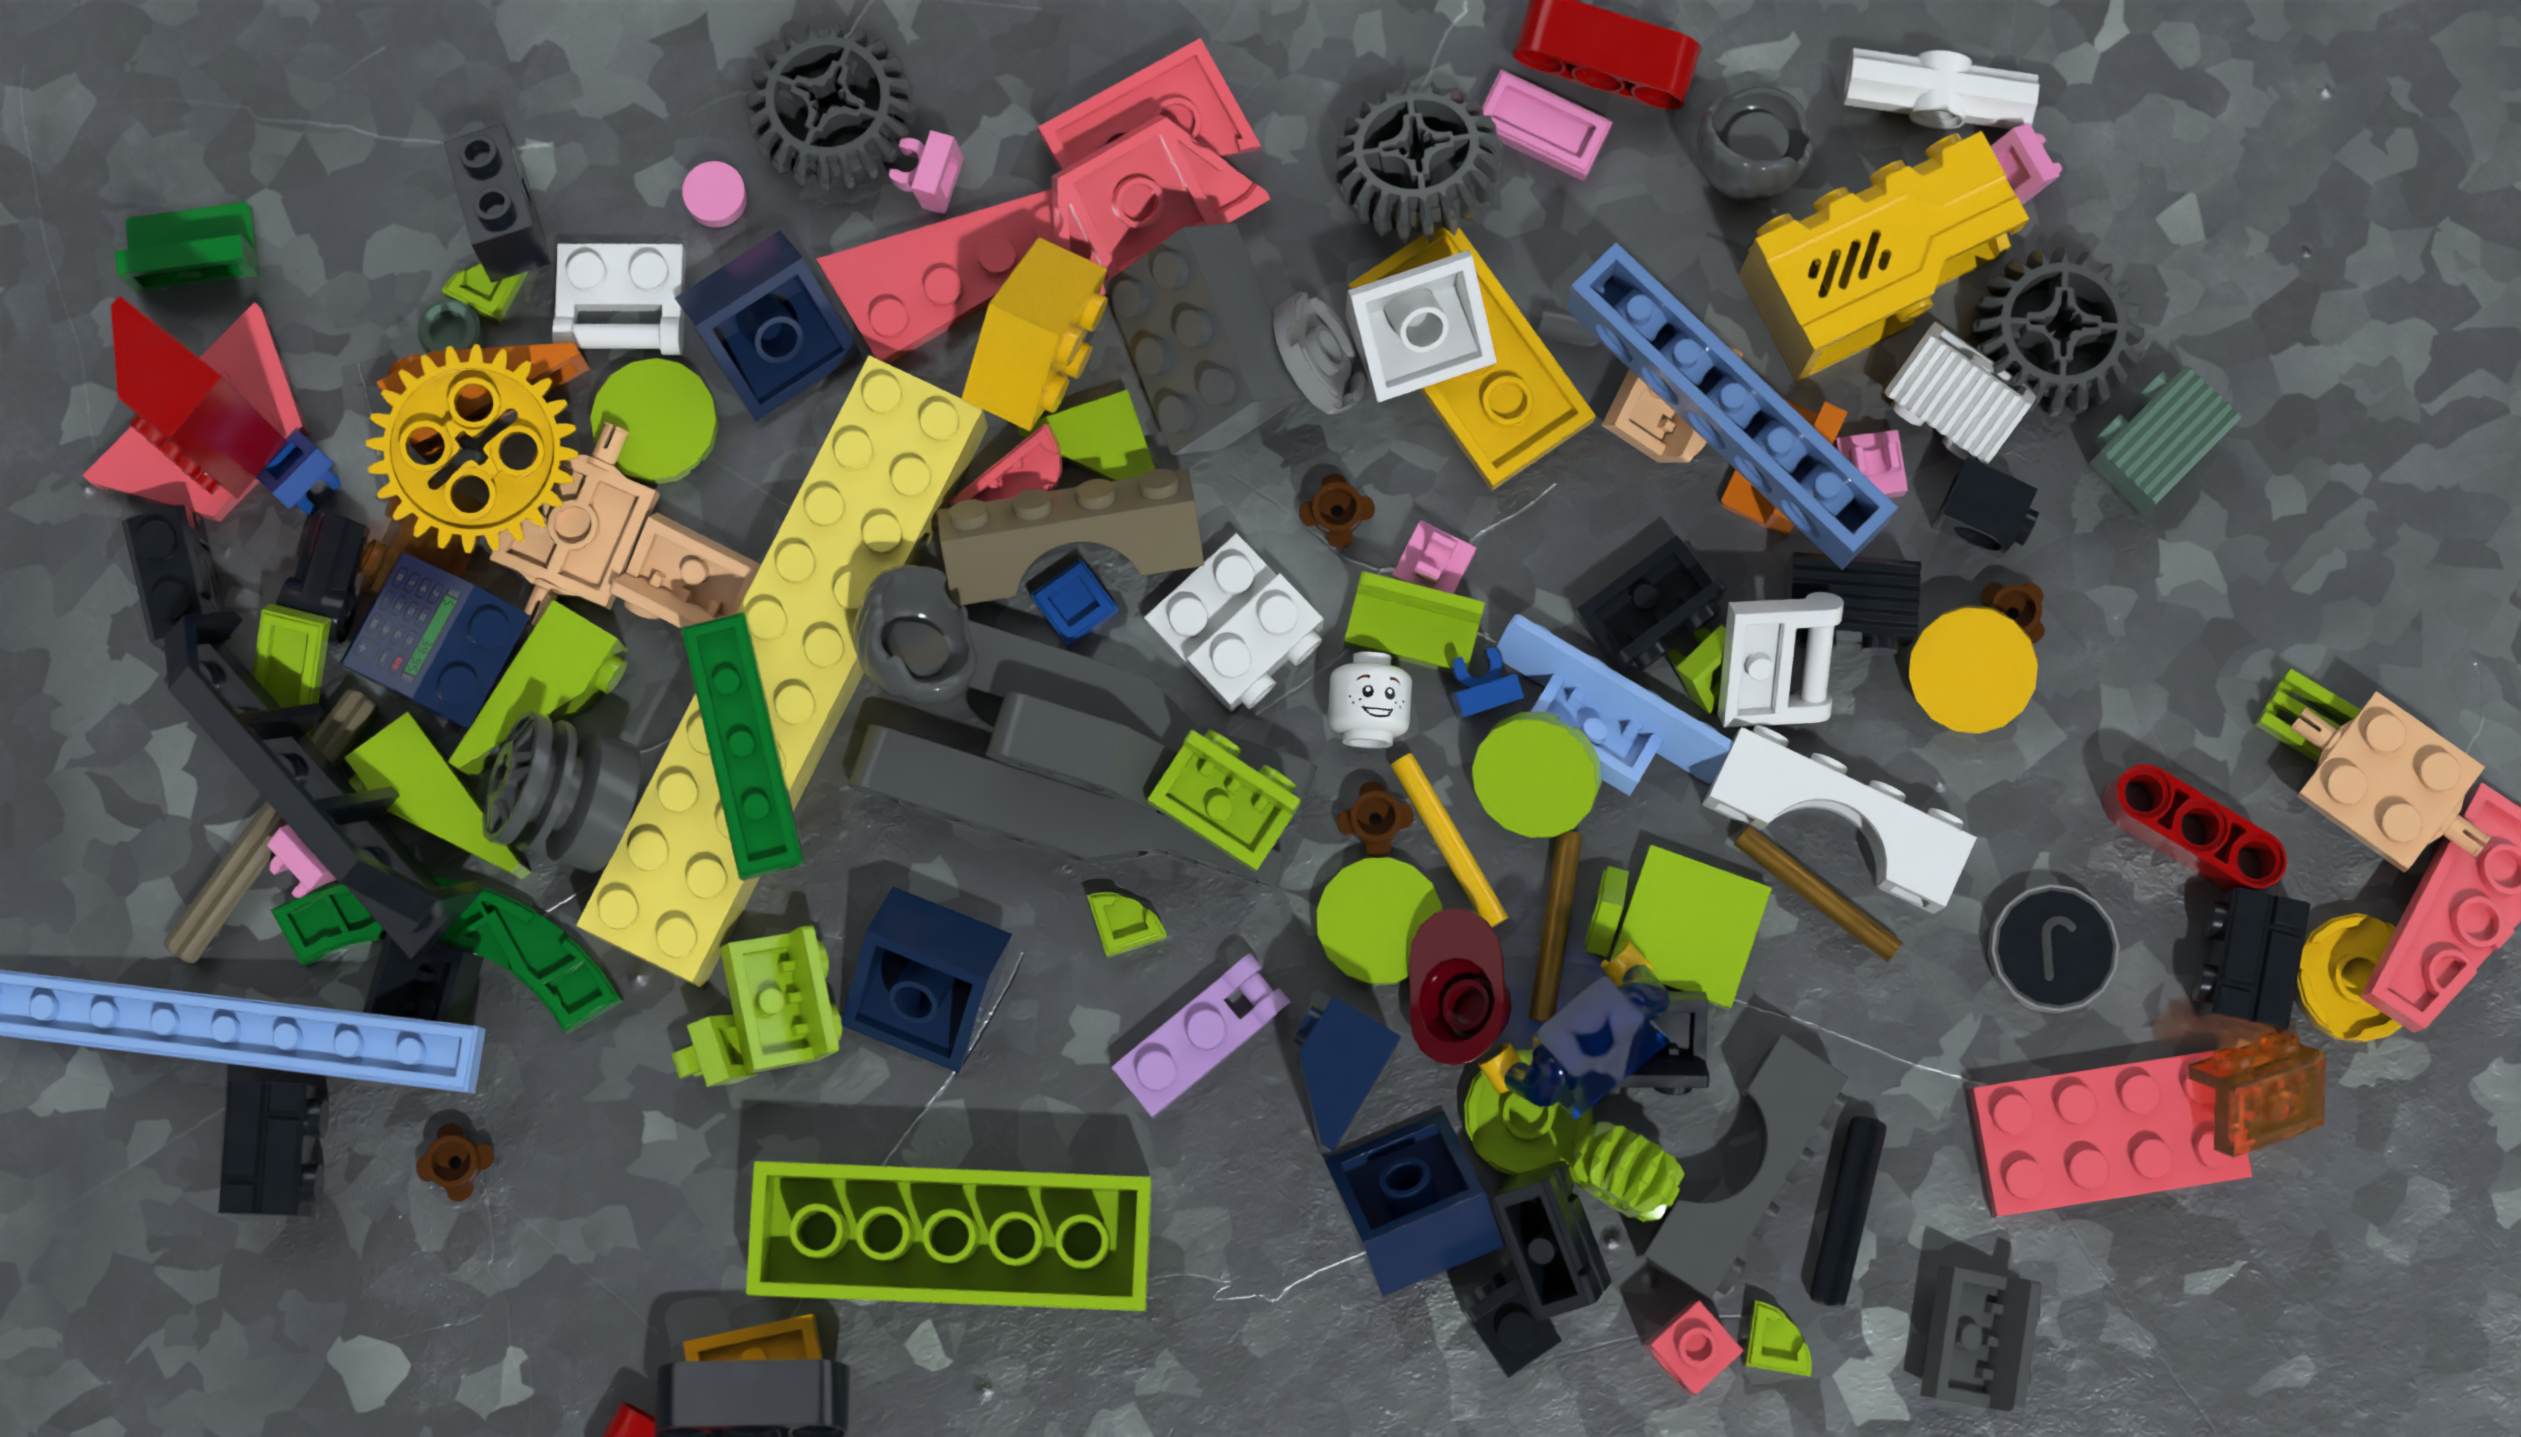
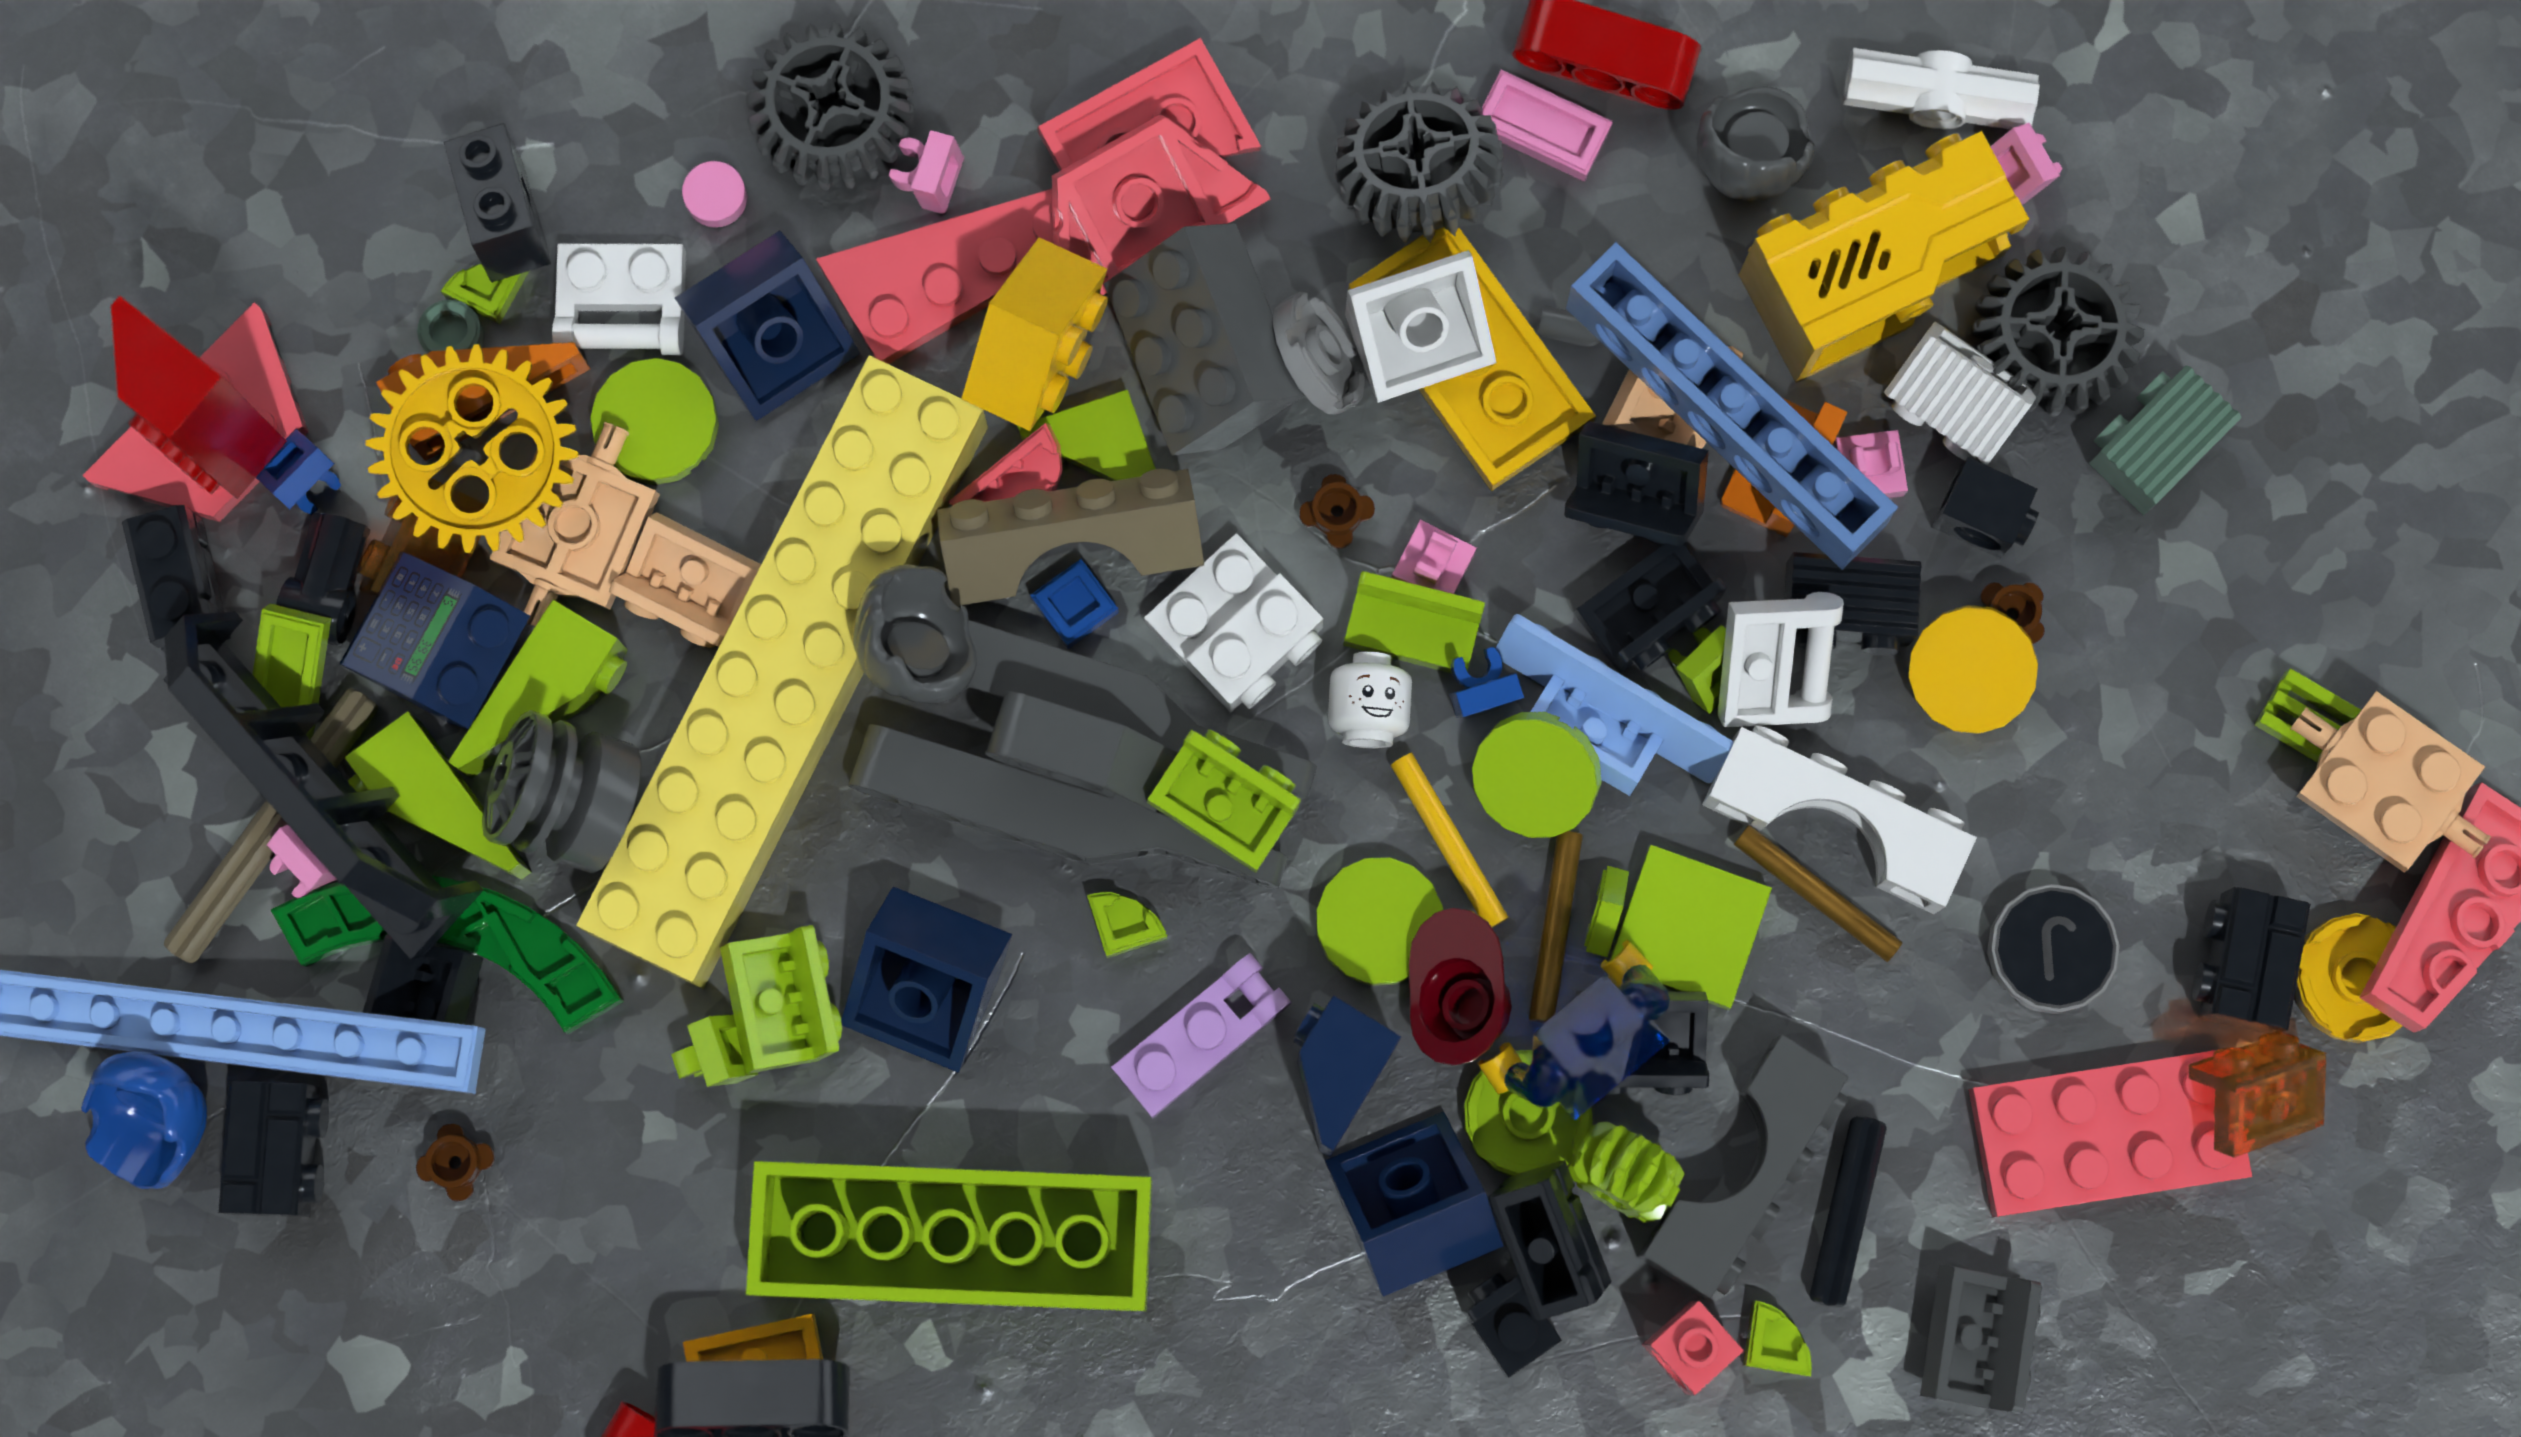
green panel [115,202,259,293] -> none
green tile [681,612,806,881] -> none
reddish brown plate [1337,781,1414,858] -> none
red beam [2102,764,2287,891] -> none
none -> blue piece [81,1052,207,1189]
none -> black bracket [1564,421,1709,546]

